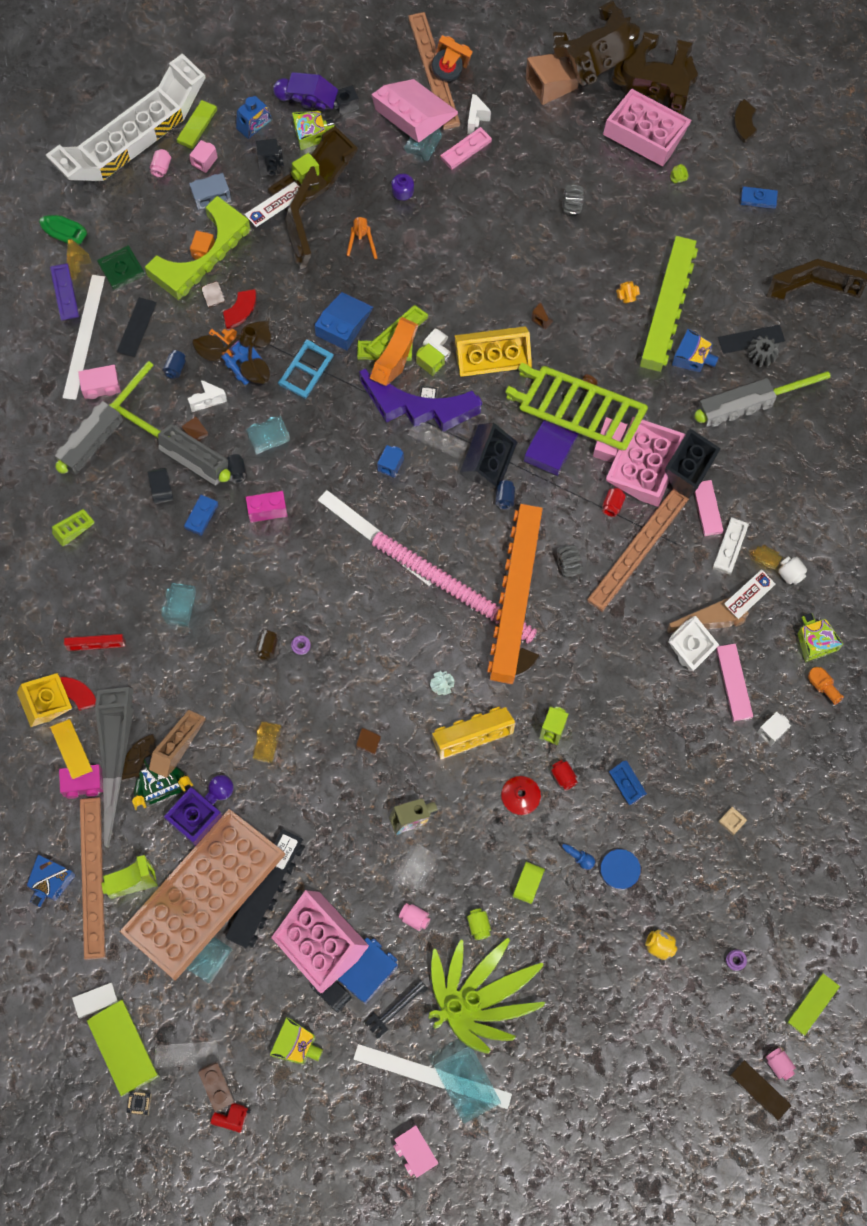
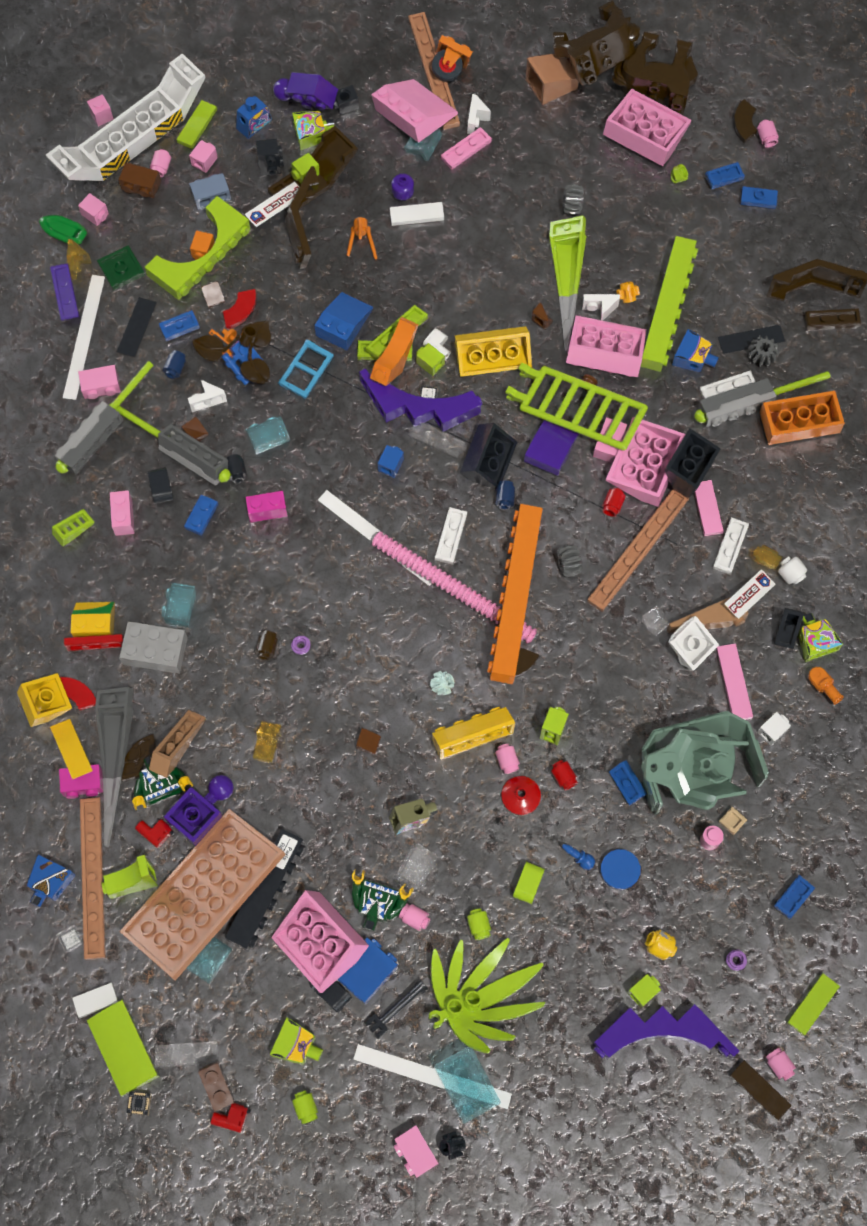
none -> clear tile [56,925,84,953]
none -> yellow slope [71,602,115,637]
none -> bright pink brick [78,193,109,226]
none -> bright pink brick [87,94,114,127]
none -> bright pink brick [110,491,134,536]
none -> reddish brown brick [118,162,161,198]
none -> light grey brick [119,622,188,674]
none -> red piece [135,819,175,848]
none -> blue plate [159,310,200,342]
none -> lime brick [292,1090,318,1124]
none -> torso [351,869,414,932]
none -> white tile [390,202,444,226]
none -> white tile [435,507,467,565]
none -> black gear [439,1131,466,1160]
none -> bright pink brick [495,744,520,774]
none -> lime plate [550,216,587,354]
none -> bright pink slope [566,316,647,377]
none -> white slope [582,294,620,321]
none -> dark purple arch [593,1004,739,1060]
none -> lime brick [627,974,661,1008]
none -> clear slope [641,606,670,635]
none -> sand green piece [641,729,749,810]
none -> sand green piece [642,711,769,815]
none -> white tile [699,371,755,399]
none -> bright pink brick [700,826,723,850]
none -> blue plate [705,162,745,189]
none -> bright pink brick [757,120,779,148]
none -> orange brick [759,391,845,445]
none -> black slope [774,608,804,649]
none -> blue plate [774,875,815,920]
none -> dark brown tile [804,308,861,330]

